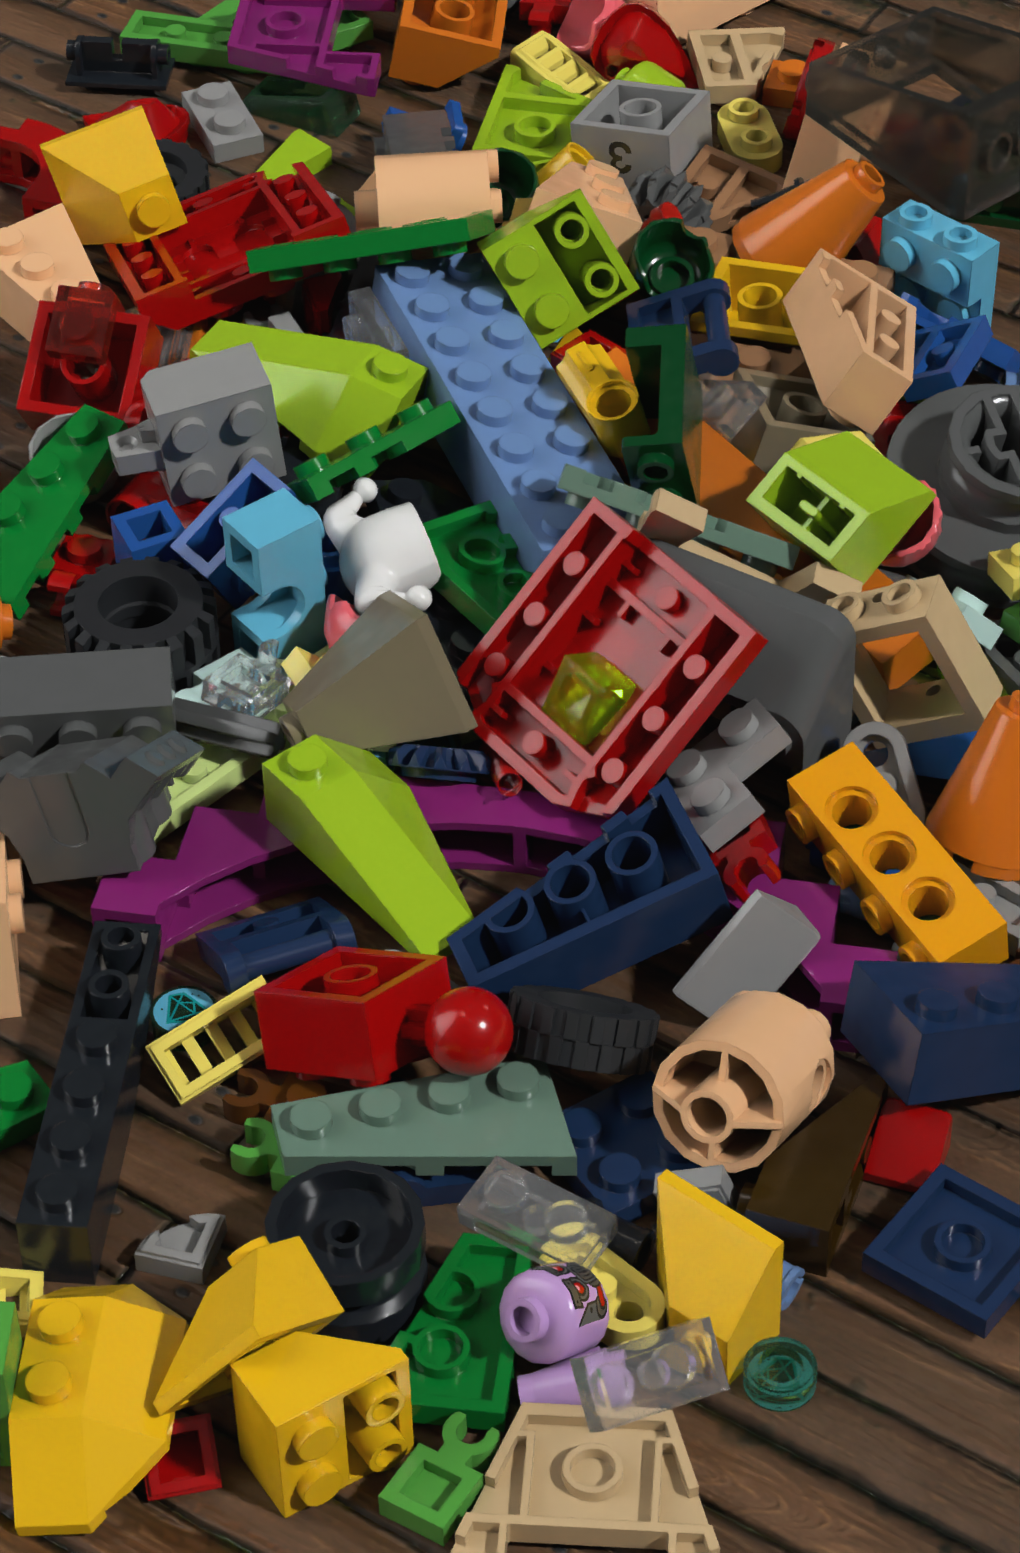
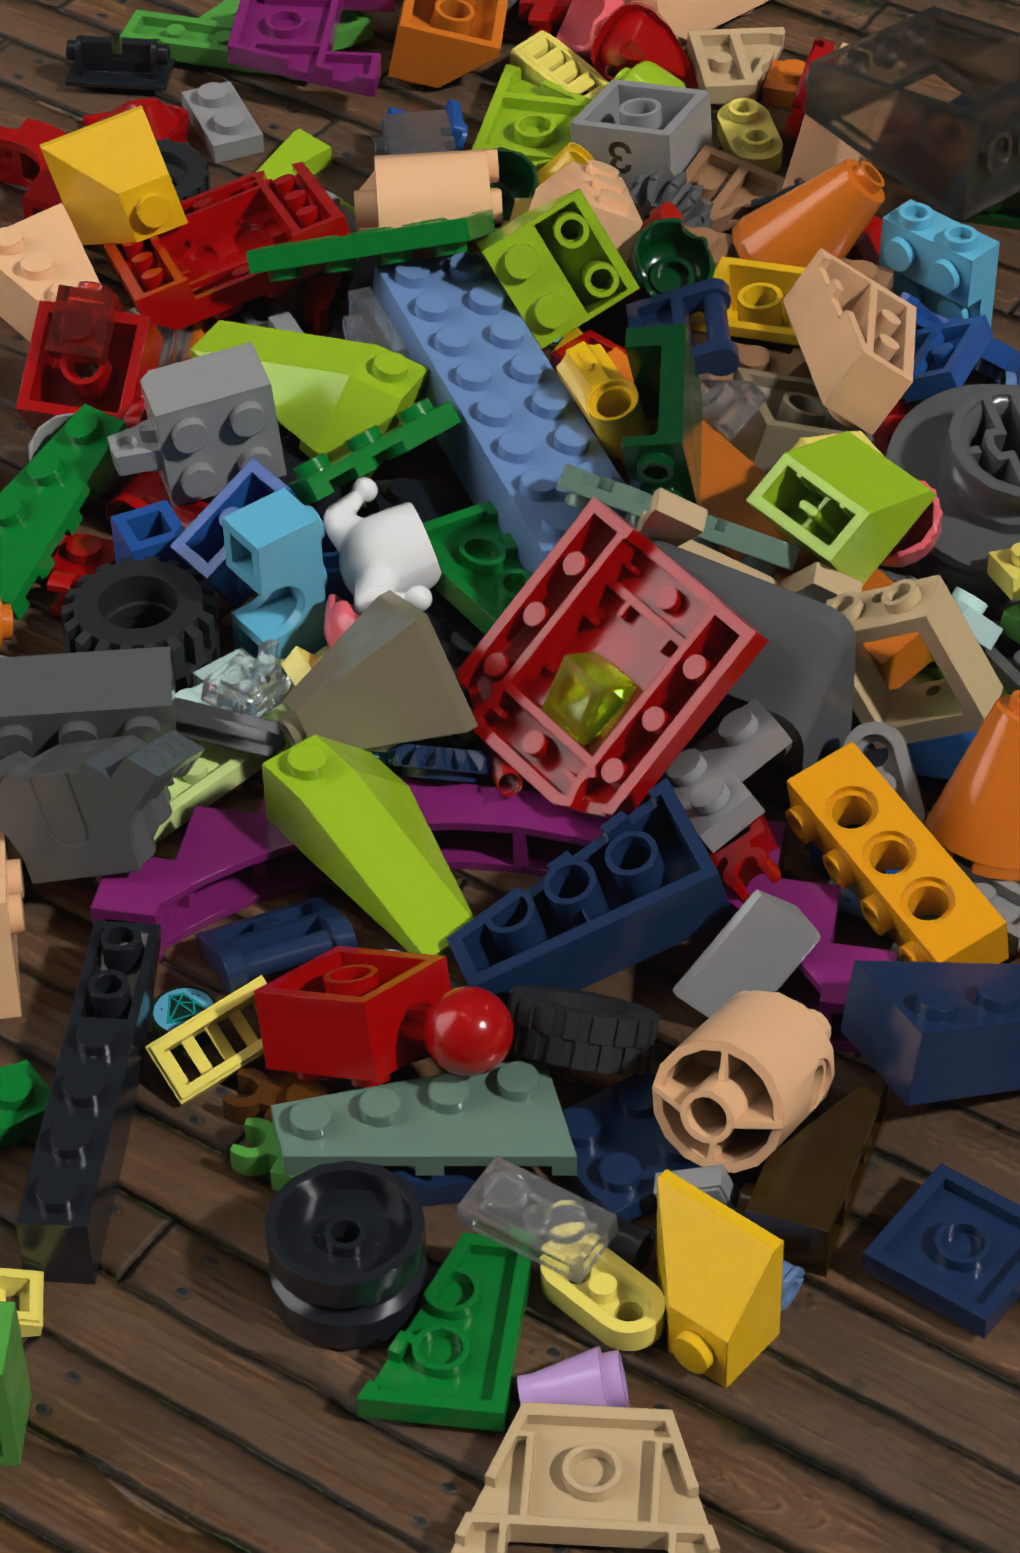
yellow wedge [8,1284,189,1536] -> none
light grey tile [134,1213,227,1285] -> none
red slope [144,1413,223,1502] -> none
yellow slope [153,1235,345,1416] -> none
yellow slope [230,1331,414,1519] -> none
clear green slope [243,76,361,137] -> none
bright green plate [378,1411,500,1547] -> none
lavender head [499,1261,609,1364] -> none
clear plate [569,1316,730,1433] -> none
clear green tile [743,1337,818,1412] -> none
red slope [863,1097,953,1193] -> none

